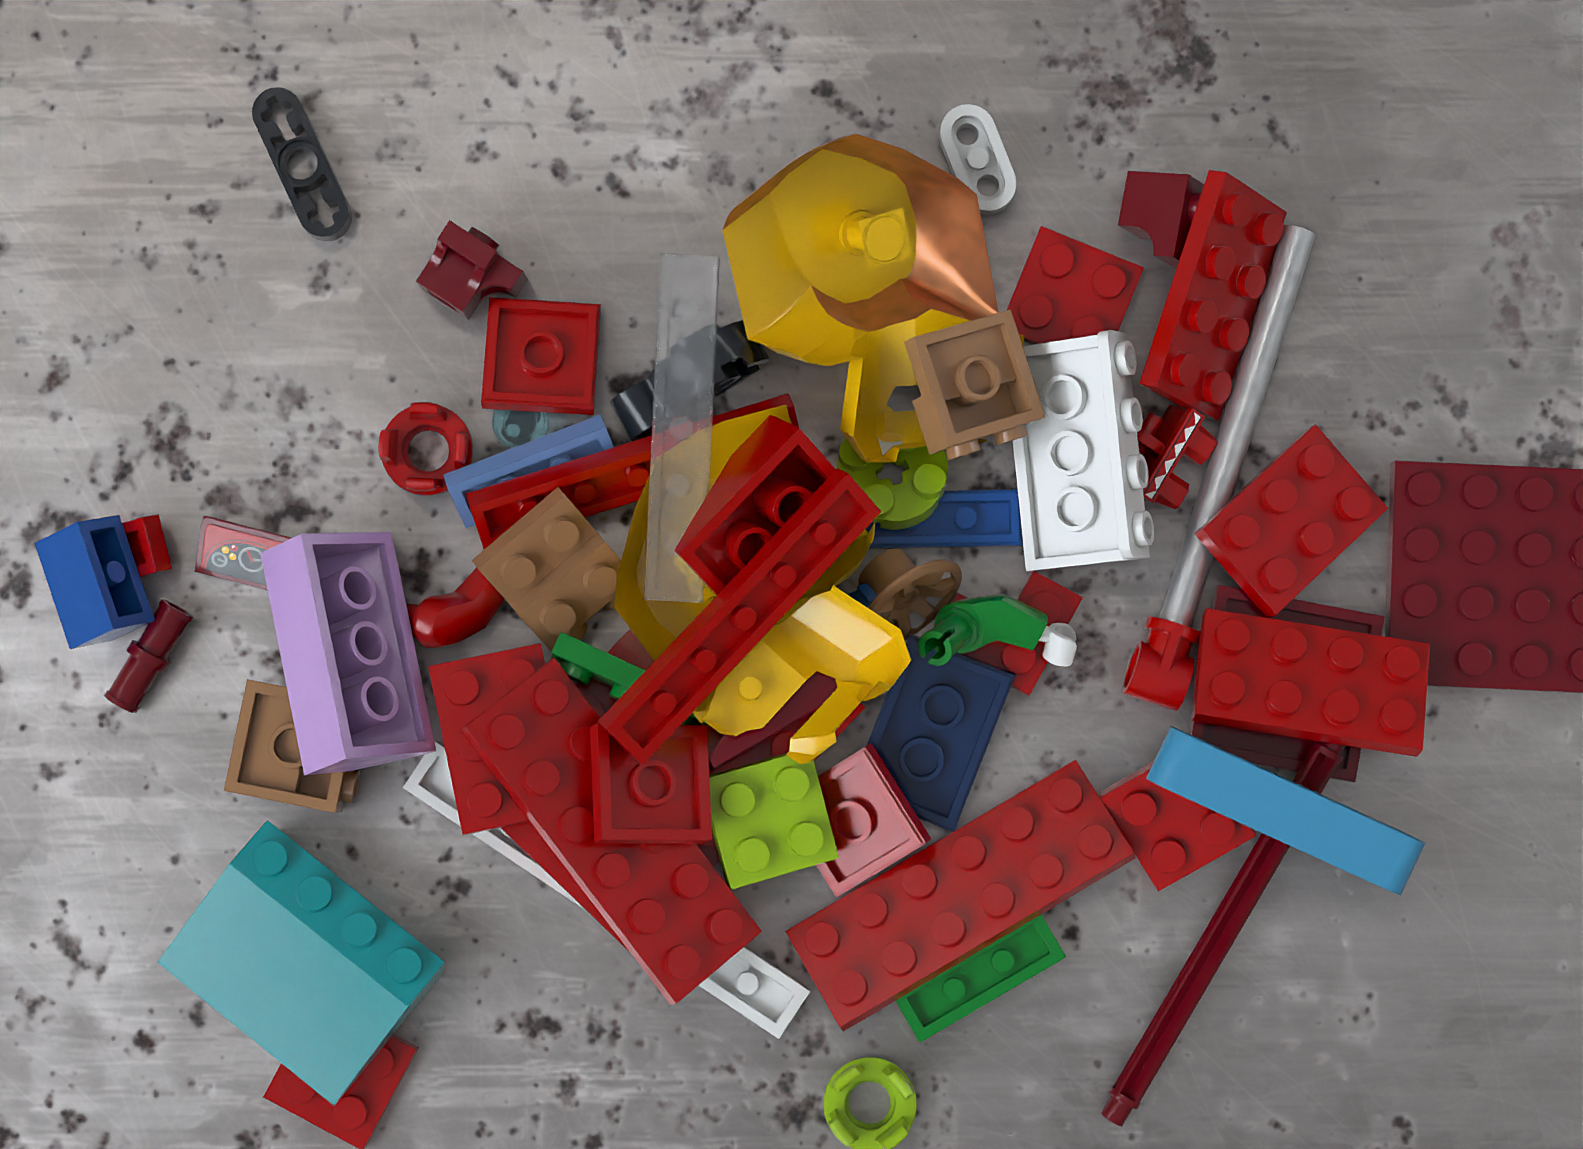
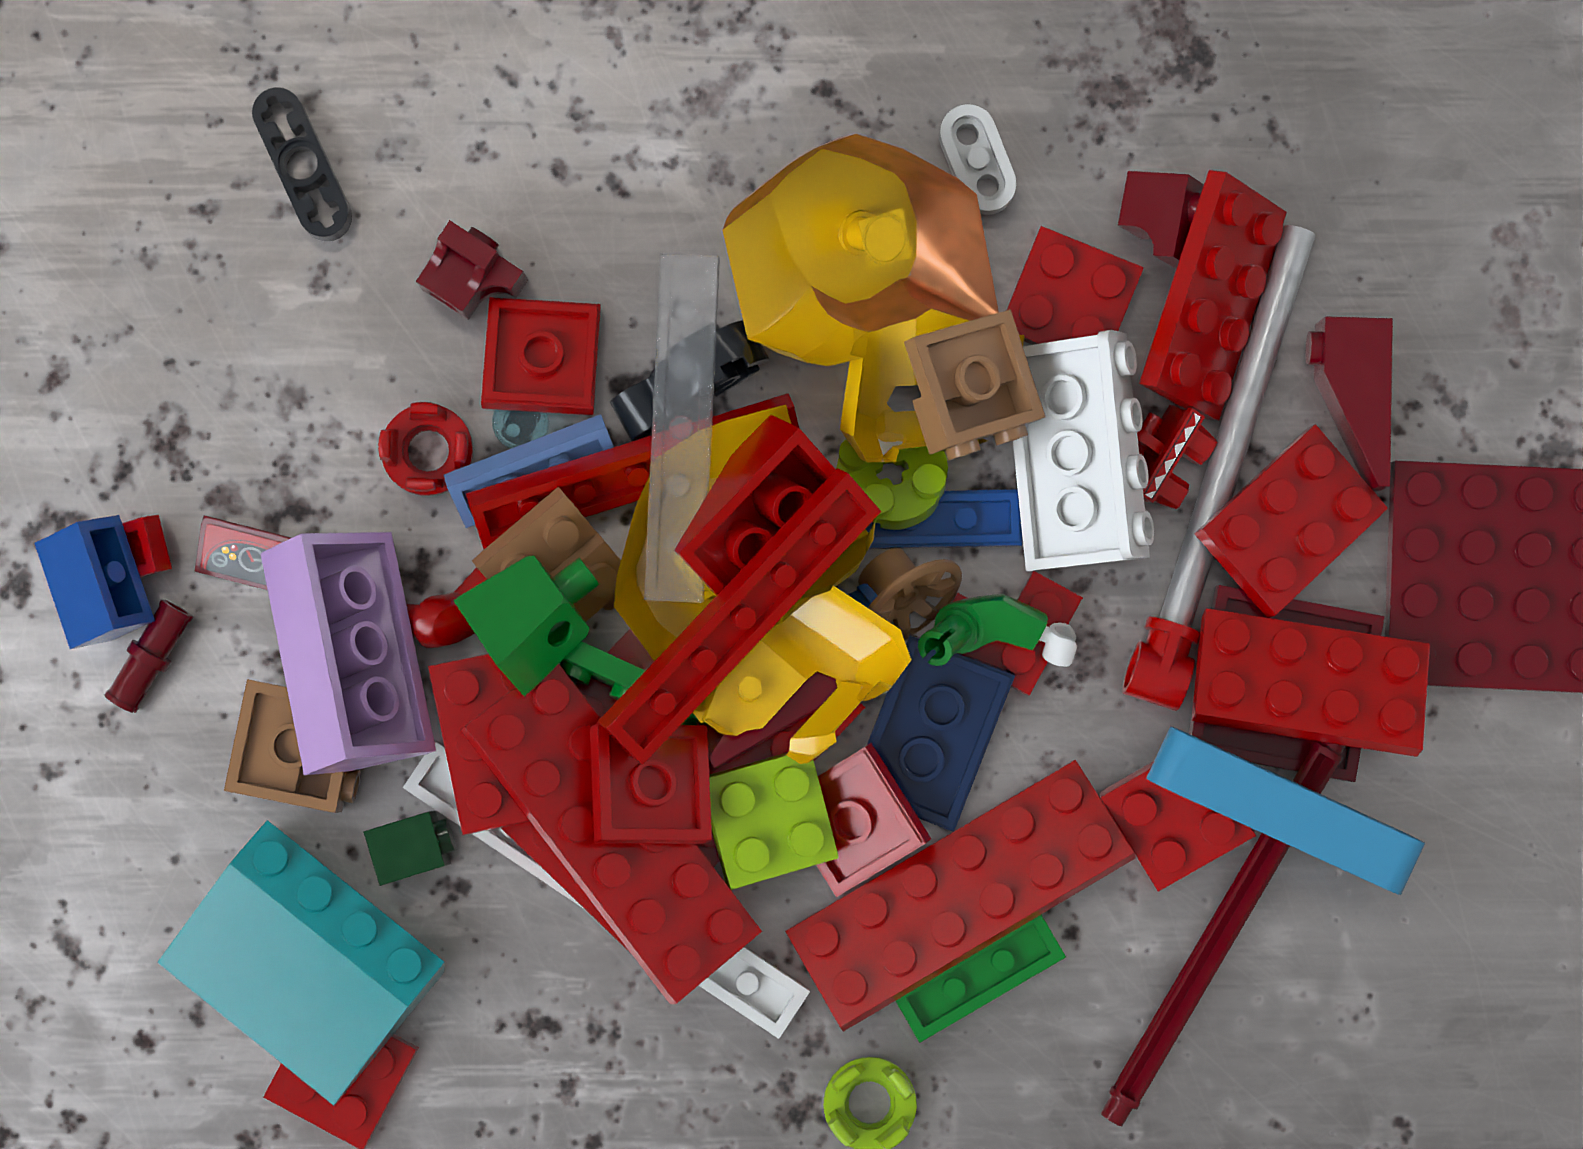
none -> dark green brick [363,810,456,886]
none -> green torso [454,556,600,696]
none -> dark red slope [1305,316,1393,492]

